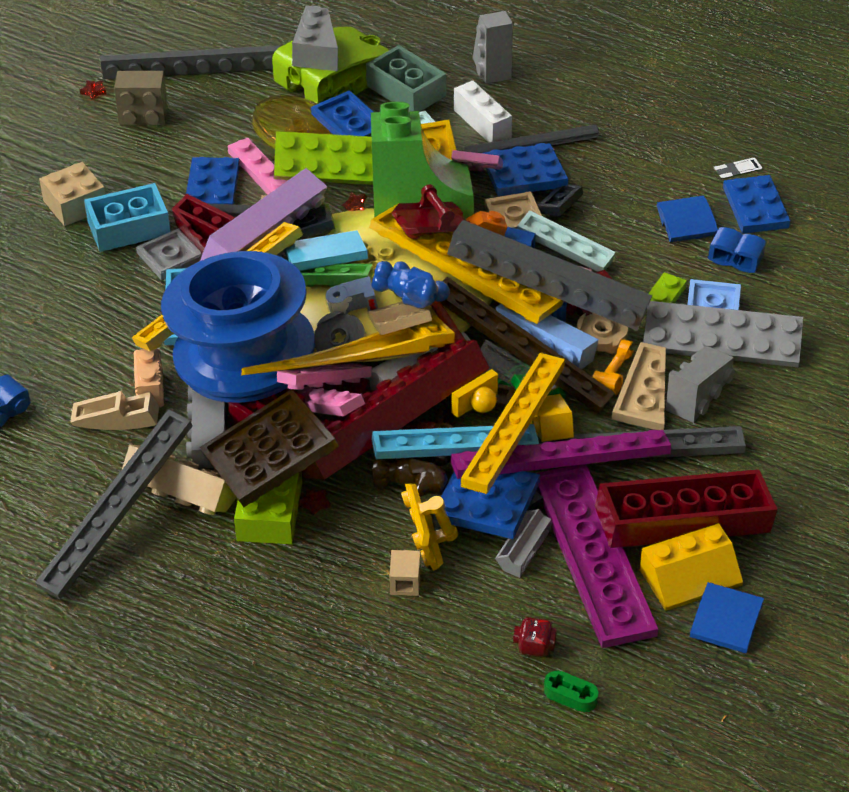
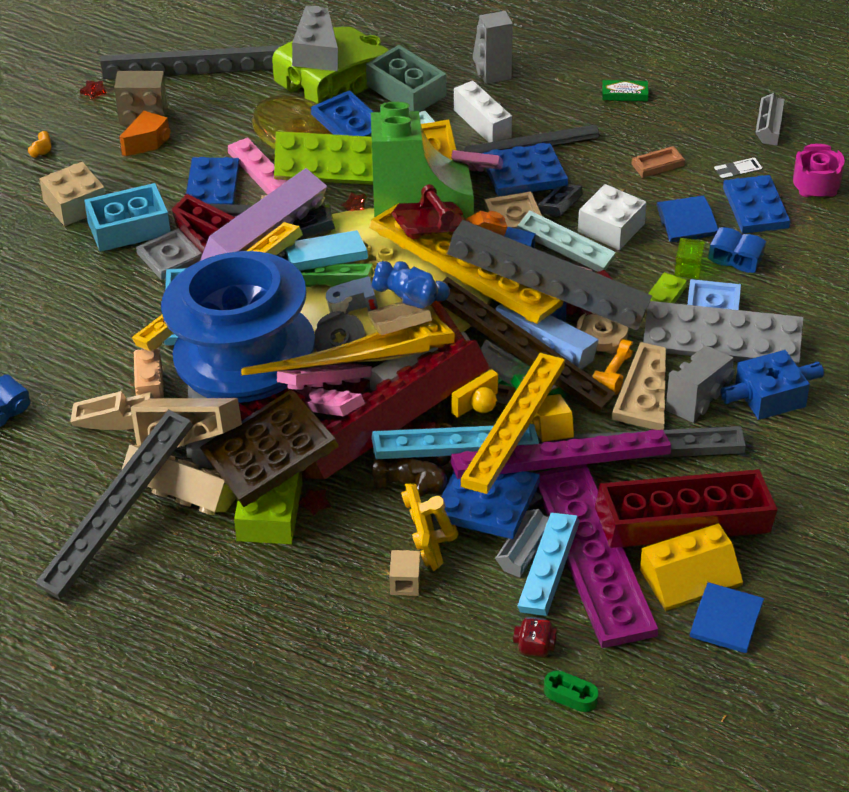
none -> light orange arm [28,131,52,158]
none -> orange slope [119,111,171,156]
none -> tan wedge [131,398,242,447]
none -> medium azure plate [517,513,580,616]
none -> white brick [578,184,647,250]
none -> green tile [602,80,648,101]
none -> nougat tile [632,146,685,178]
none -> clear neon green brick [674,238,705,279]
none -> blue brick [720,349,824,420]
none -> light grey piece [755,93,784,145]
none -> dark pink brick [793,144,845,197]

